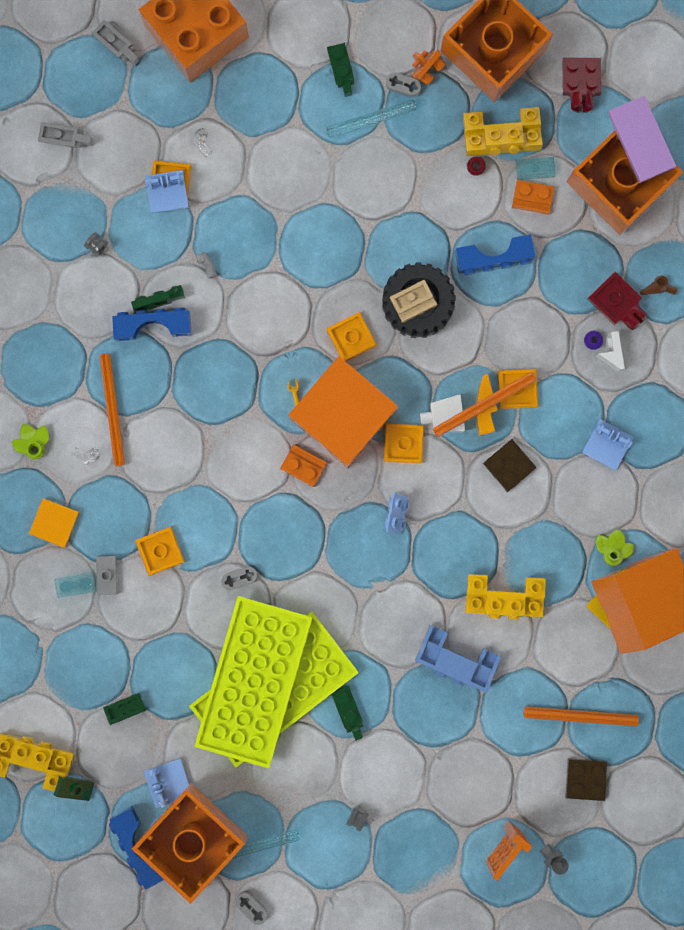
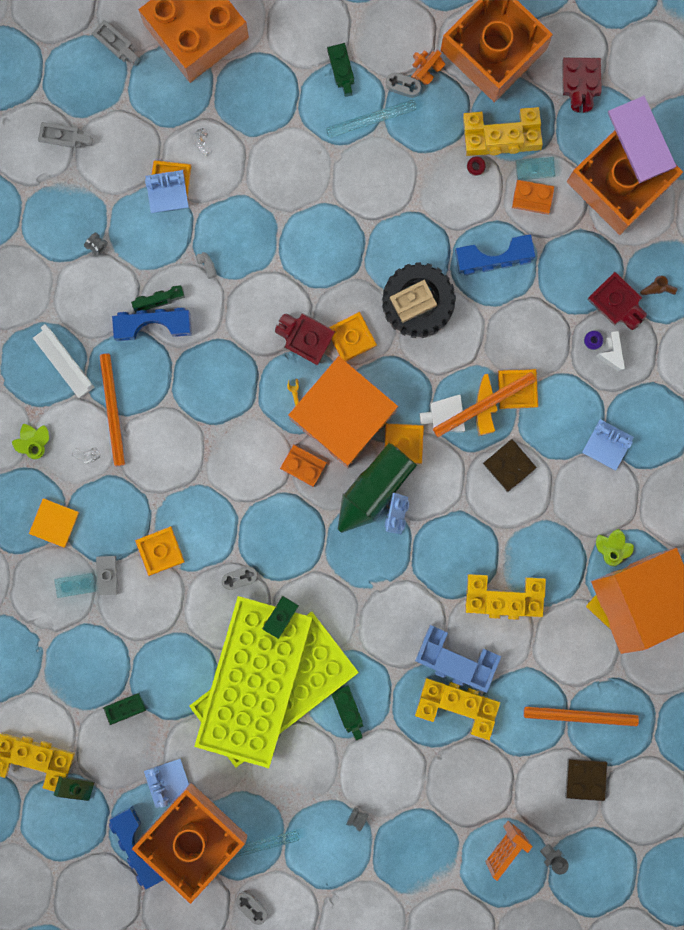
none -> white fence [33,325,95,399]
none -> dark green plate [262,596,299,639]
none -> dark red plate [275,313,336,365]
none -> dark green piece [337,443,417,533]
none -> yellow bracket [415,678,500,740]

